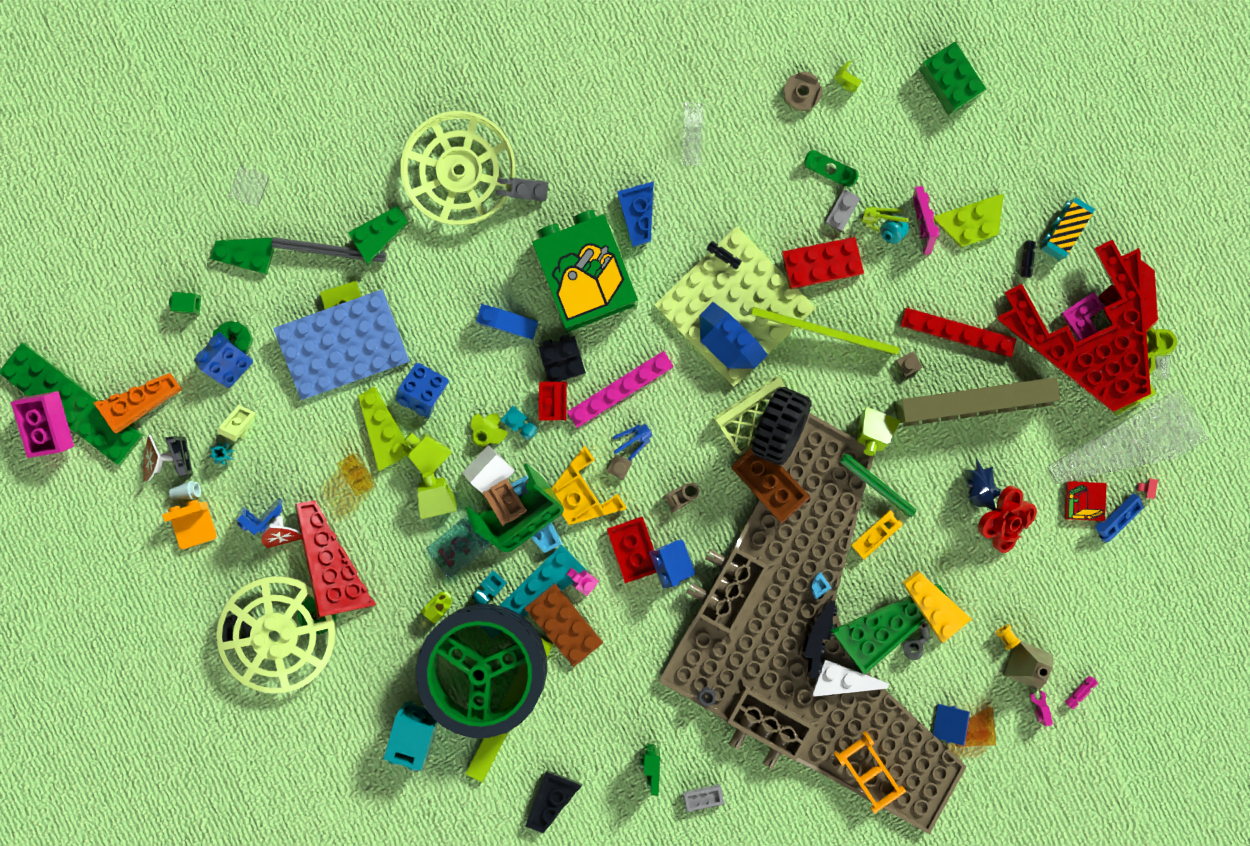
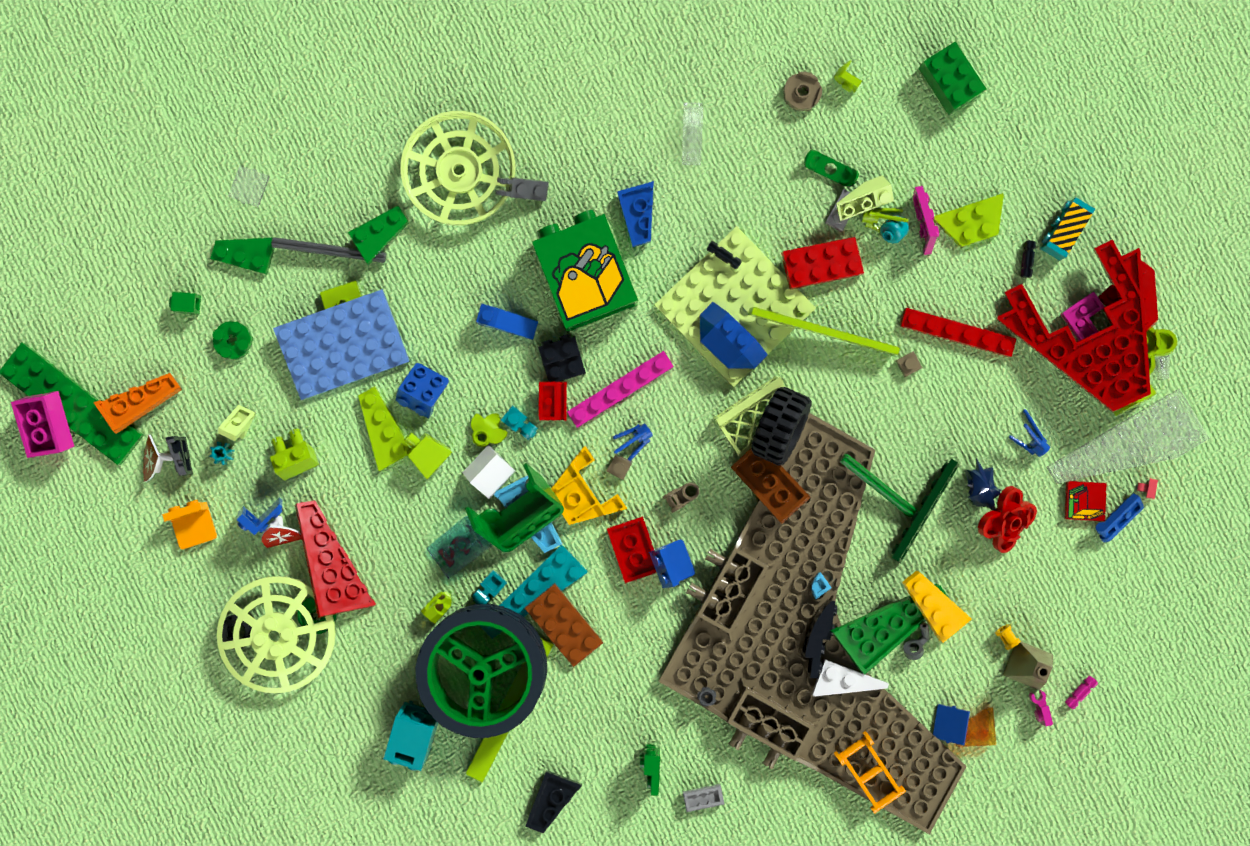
light aqua cone [169,481,201,500] -> none
blue bracket [193,332,253,388] -> none
clear yellow brick [337,454,378,497] -> none
lime torso [417,471,457,519] -> none
medium nougat plate [482,478,527,526] -> none
dark pink plate [567,568,599,596] -> none
yellow plate [850,510,903,560] -> none
lime torso [857,407,900,456] -> none
olive brick [894,377,1060,427] -> none
none -> lime brick [270,429,319,481]
none -> yellowish green slope [836,175,894,221]
none -> dark green plate [891,459,959,564]
none -> blue plant [1009,409,1050,457]

